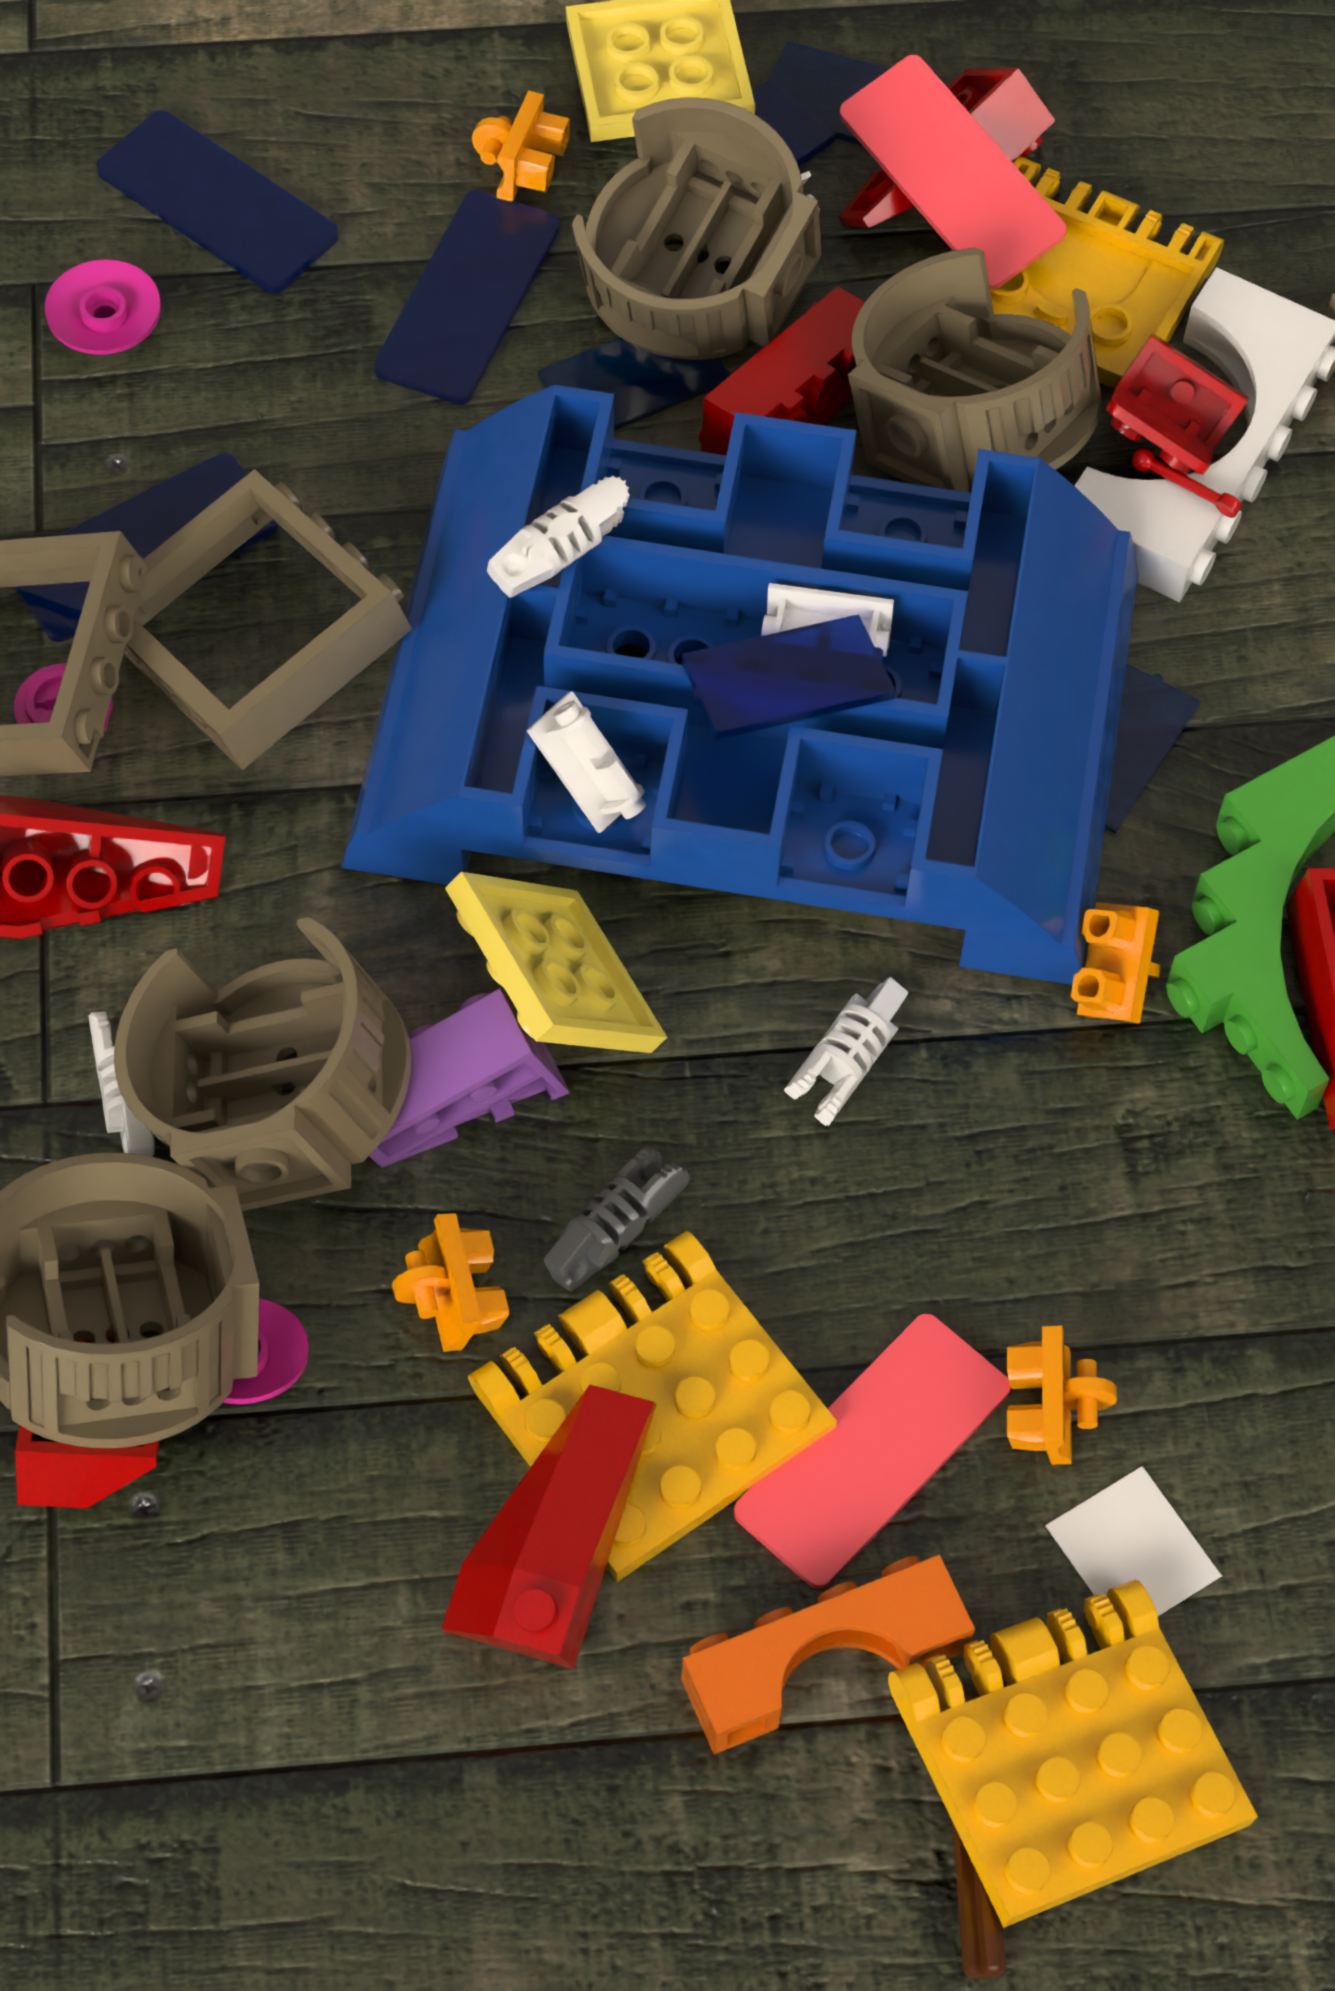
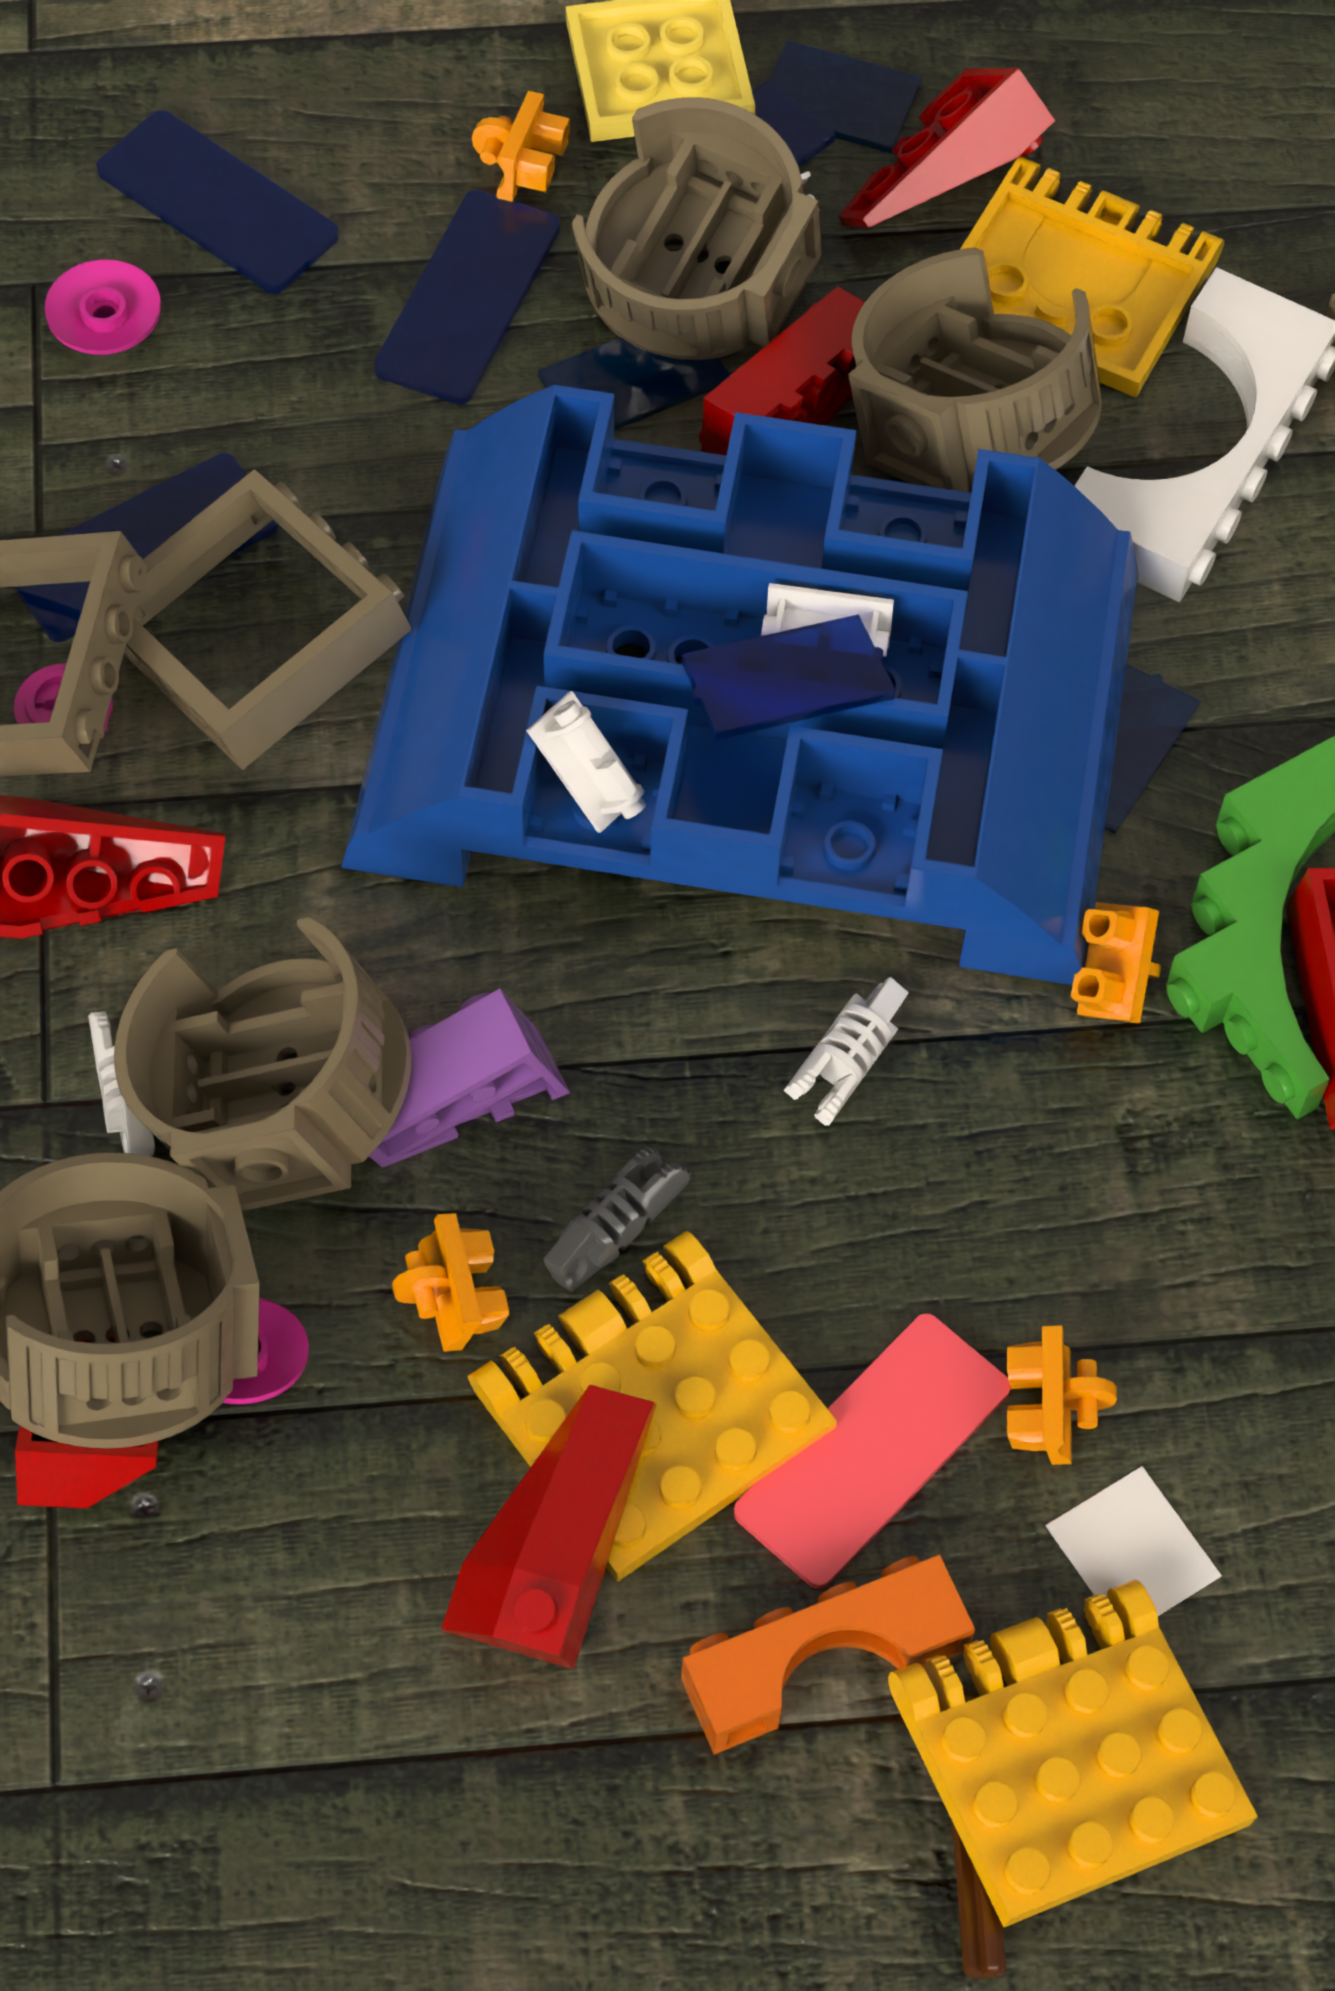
light yellow plate [445,872,668,1053] -> none
white hinge [487,475,630,598] -> none
coral piece [840,55,1067,290] -> none
red bracket [1105,333,1249,475] -> none
red hinge [1132,448,1242,518] -> none

